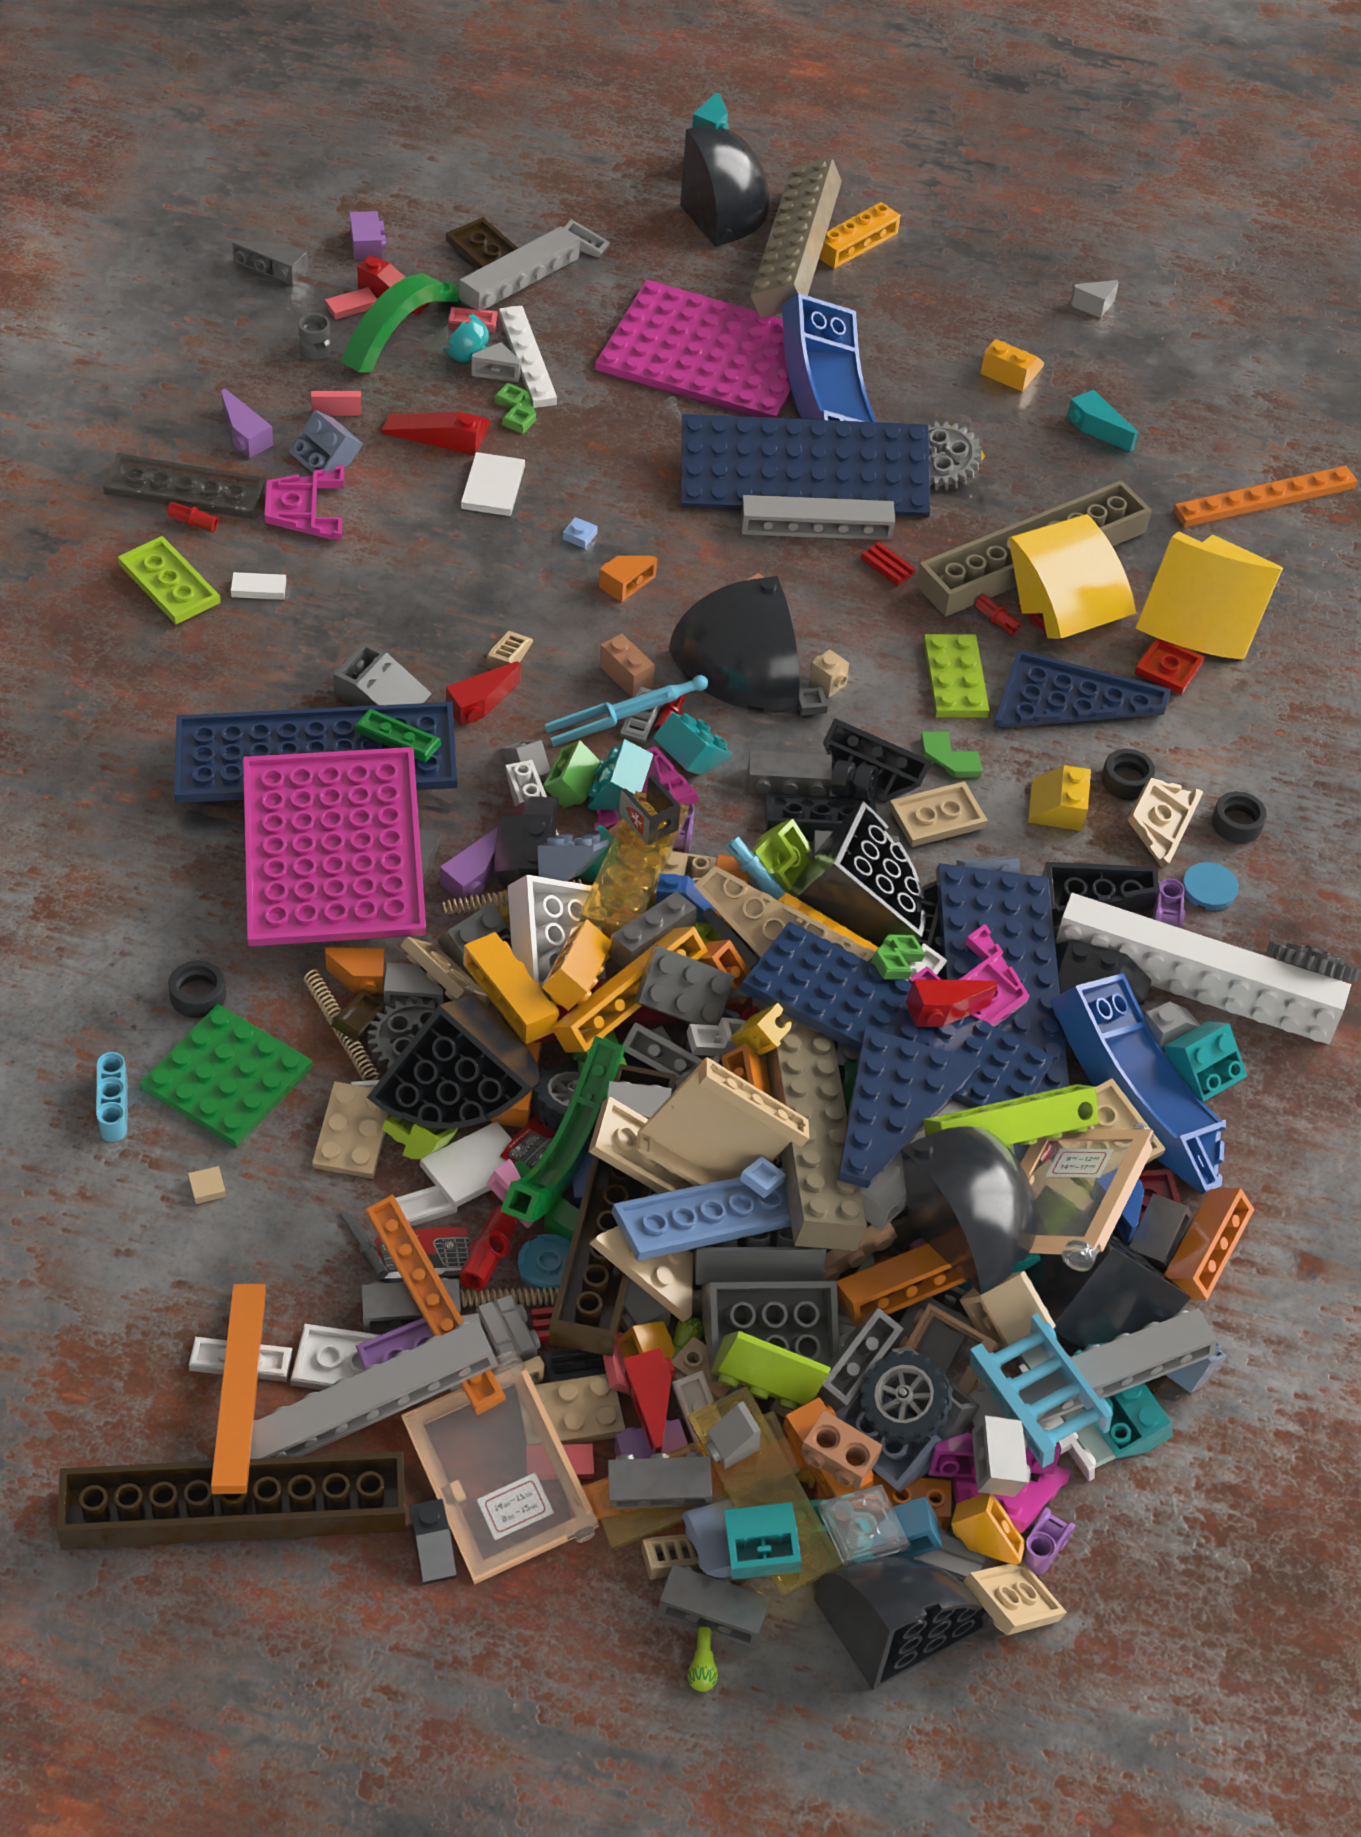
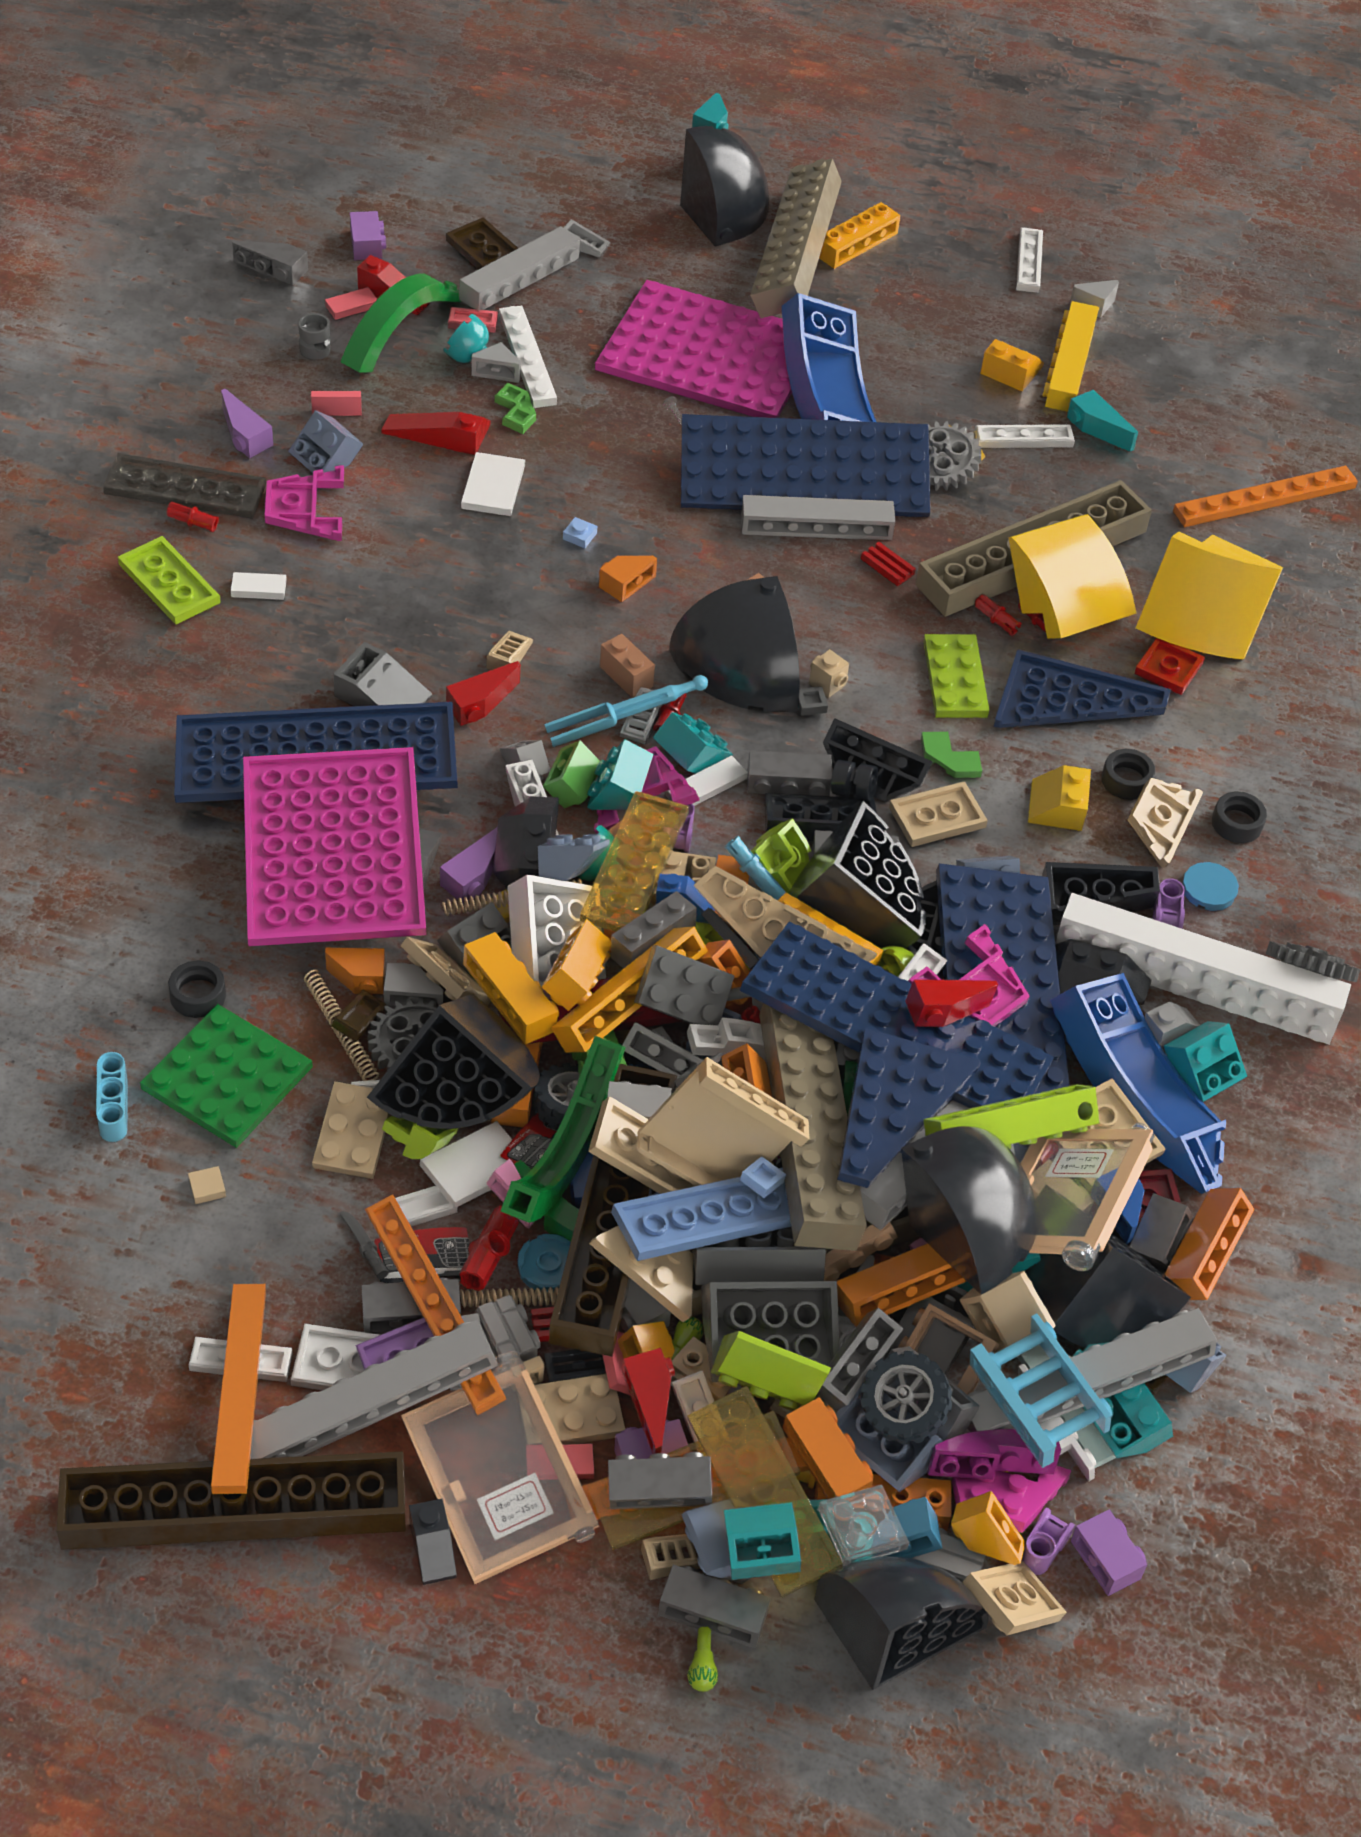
green tile [355,709,441,762] -> none
black piece [619,775,681,845] -> none
light grey slope [705,1401,761,1470] -> none
yellow hinge [730,1003,791,1056] -> none
nougat brick [800,1410,883,1490] -> none
bright green tile [872,935,925,980] -> none
brick [972,1416,1031,1497] -> none
none -> white tile [665,756,748,806]
none -> white tile [974,425,1075,448]
none -> white tile [1016,228,1043,293]
none -> yellow brick [1043,301,1099,412]
none -> medium lavender brick [1071,1509,1147,1596]

